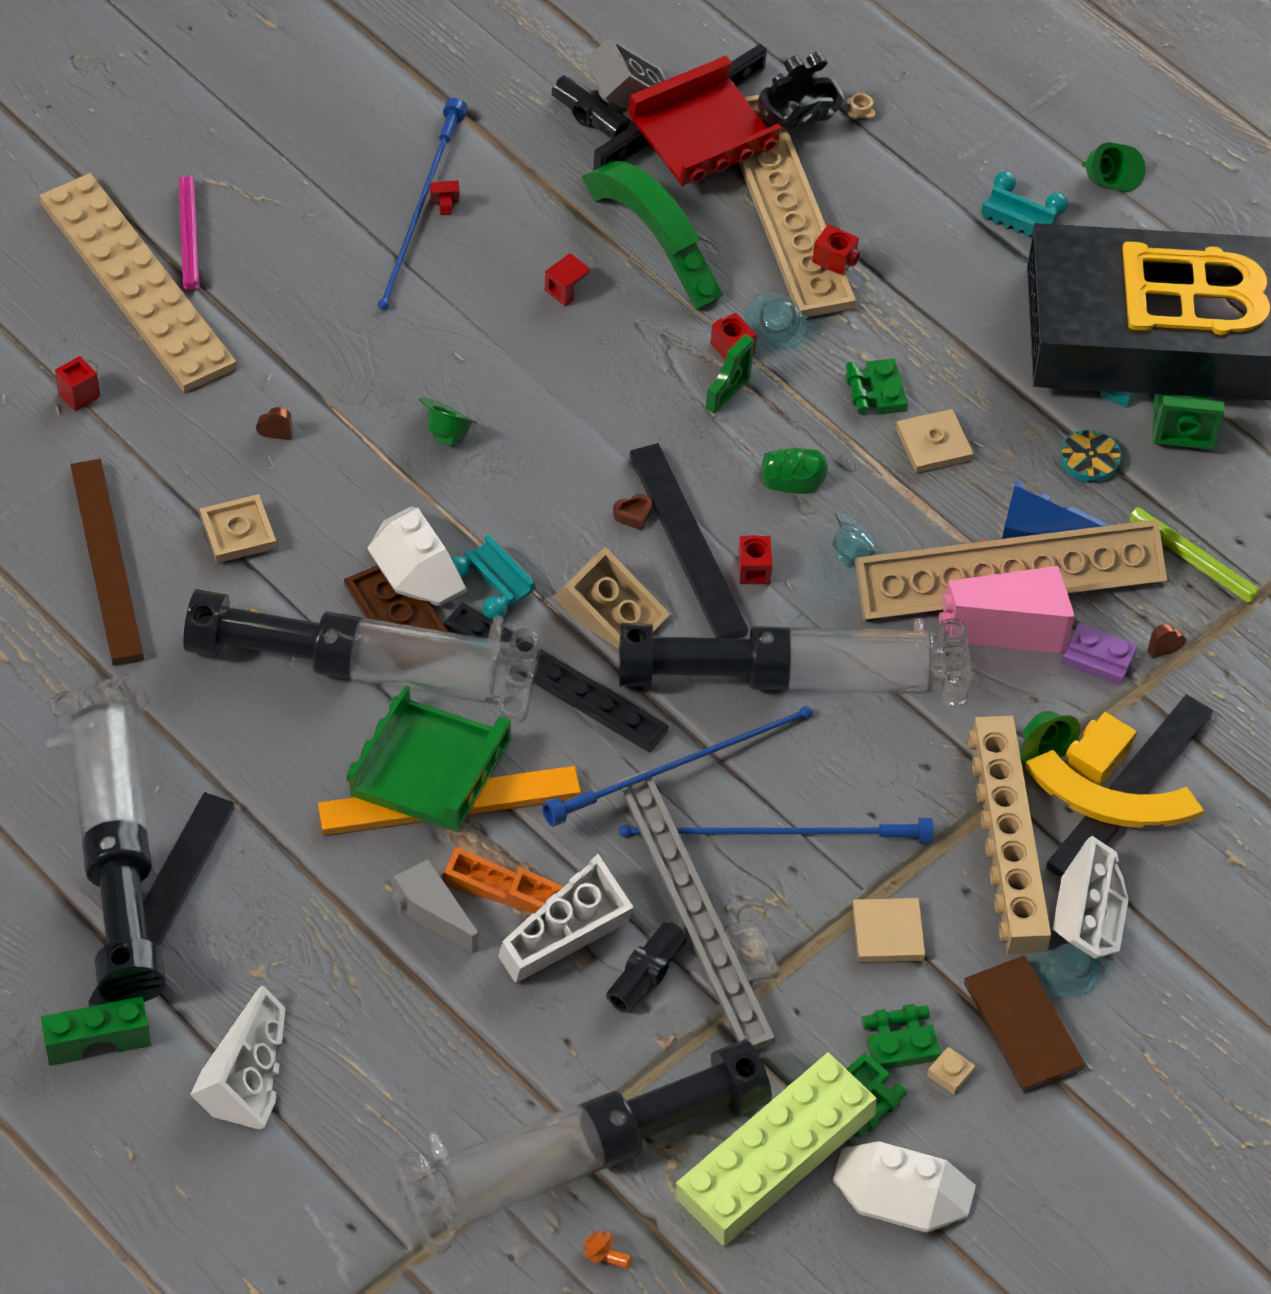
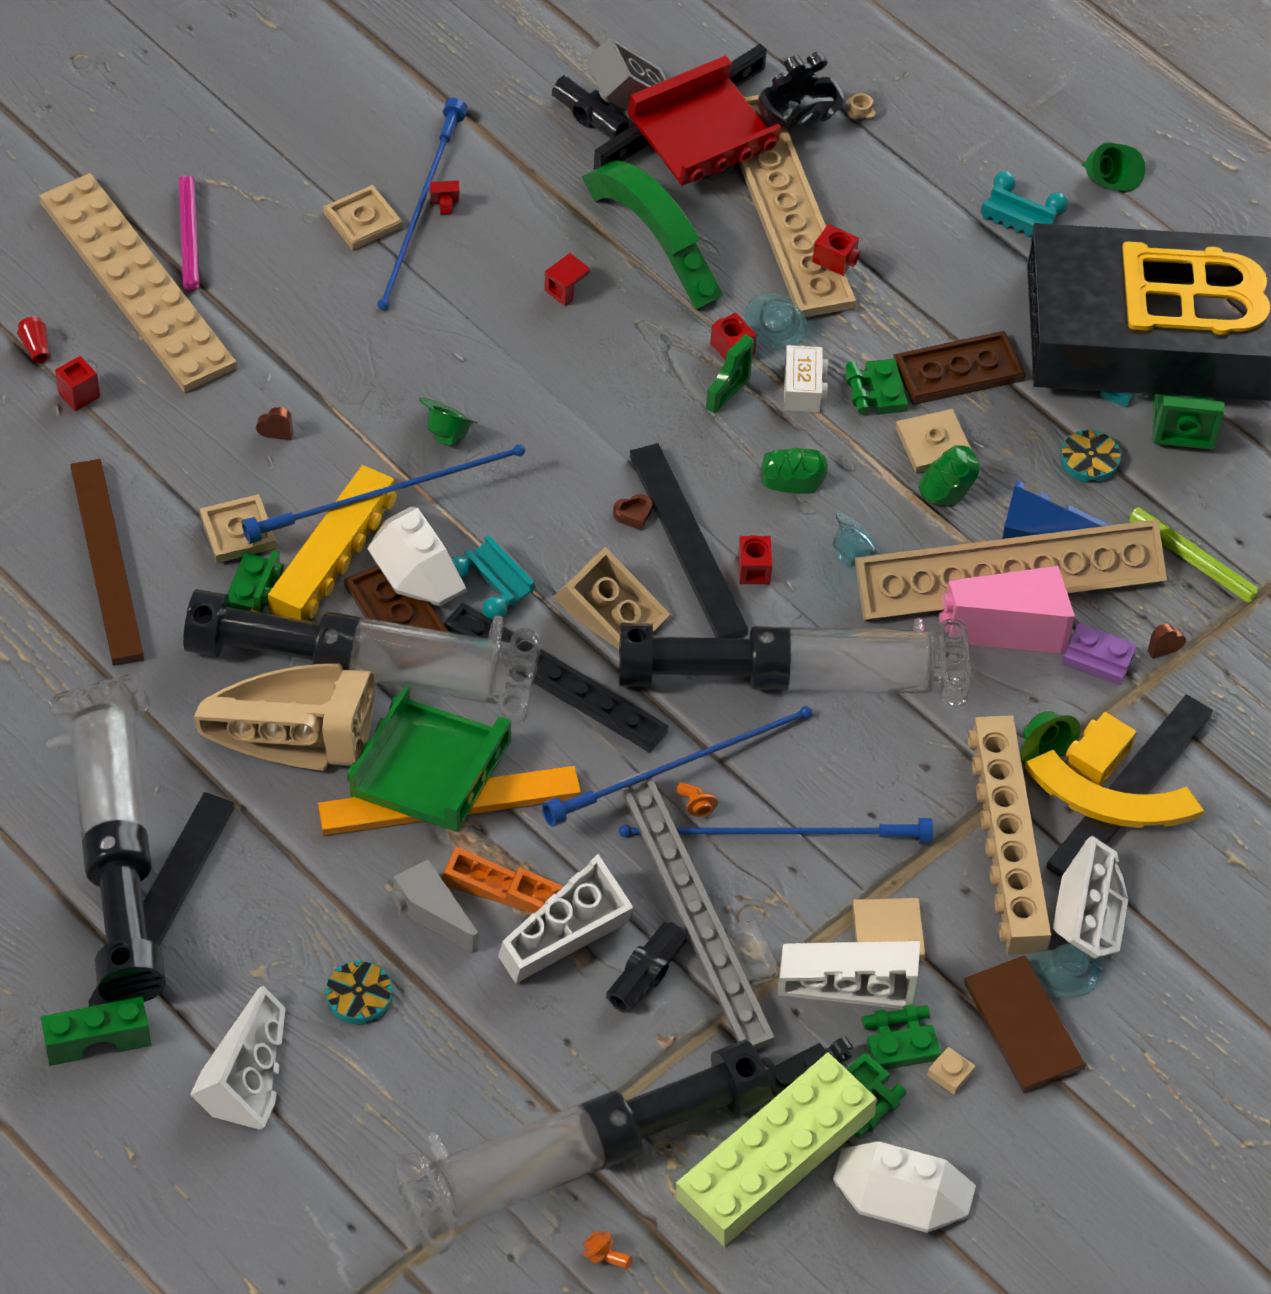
none -> red cone [17,316,50,363]
none -> tan panel [194,664,375,771]
none -> green bracket [227,550,284,613]
none -> blue piece [242,444,525,544]
none -> yellow brick [268,465,397,621]
none -> tan tile [323,185,403,251]
none -> tile [325,960,393,1025]
none -> orange plate [677,782,718,817]
none -> black plate [766,1036,853,1098]
none -> white wedge [778,941,920,1009]
none -> white brick [784,345,828,412]
none -> reddish brown tile [893,331,1026,405]
none -> green piece [919,445,980,506]

